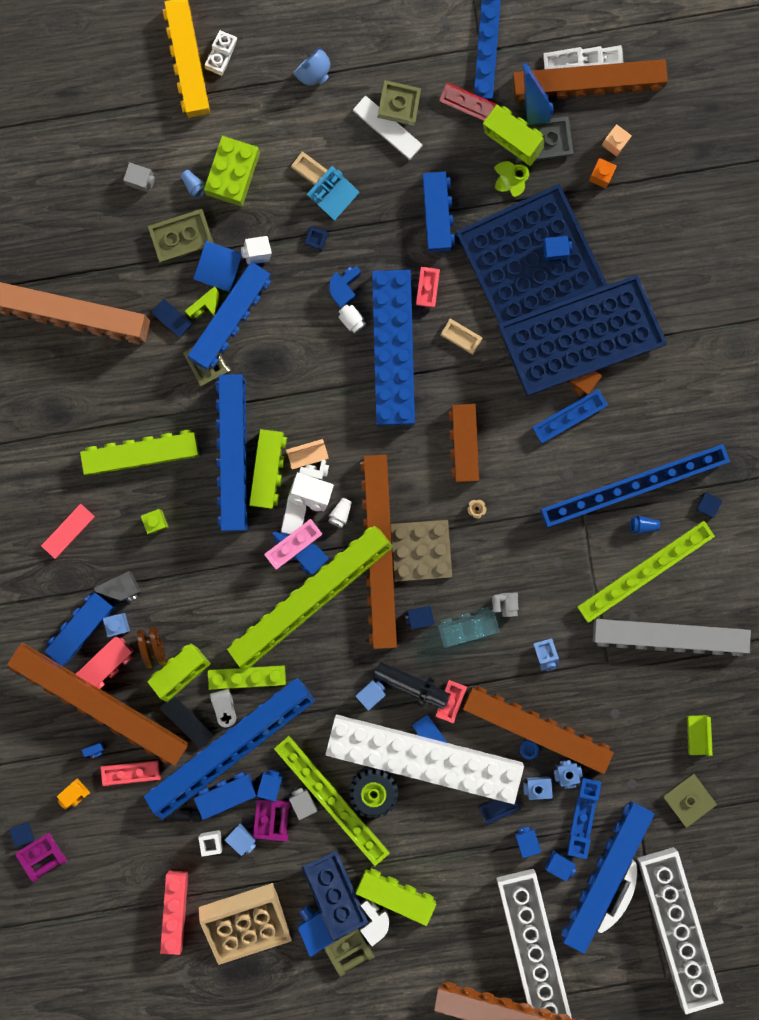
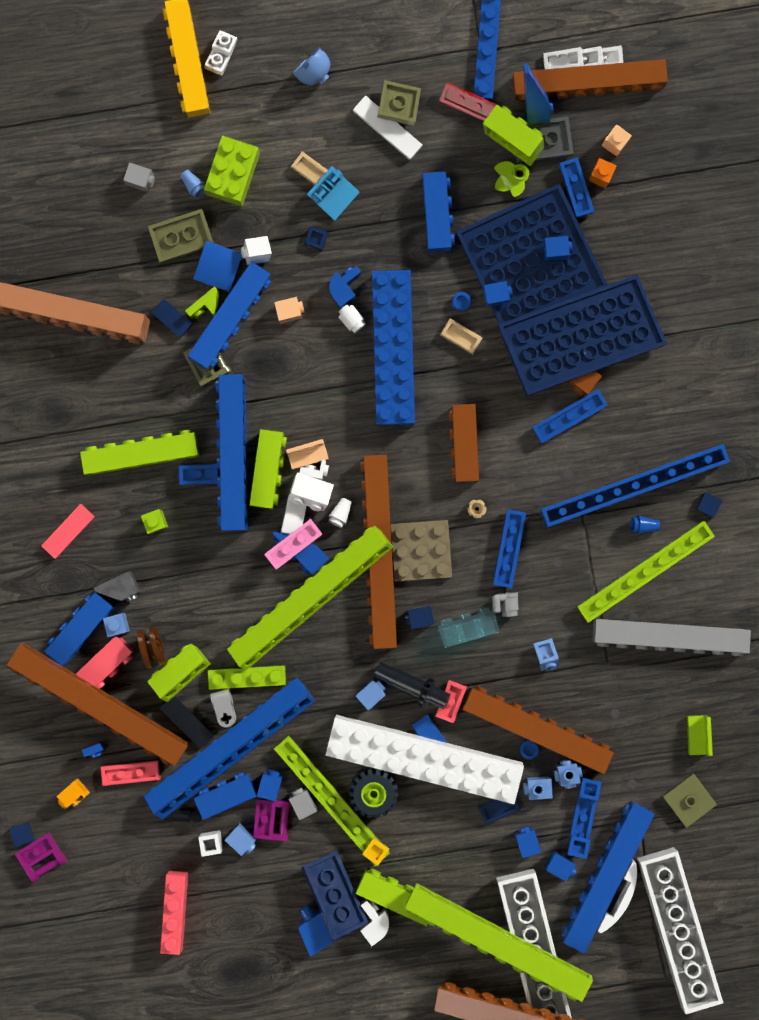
tan slope [199,883,292,965] -> none
olive plate [324,928,375,977] -> none
coral plate [416,267,440,308] -> none
none -> blue plate [179,464,218,485]
none -> light nougat brick [274,297,304,324]
none -> yellow plate [362,837,389,865]
none -> lime brick [405,883,593,1002]
none -> blue tile [452,292,471,312]
none -> blue brick [483,281,512,307]
none -> blue plate [493,509,526,588]
none -> blue plate [559,157,595,218]

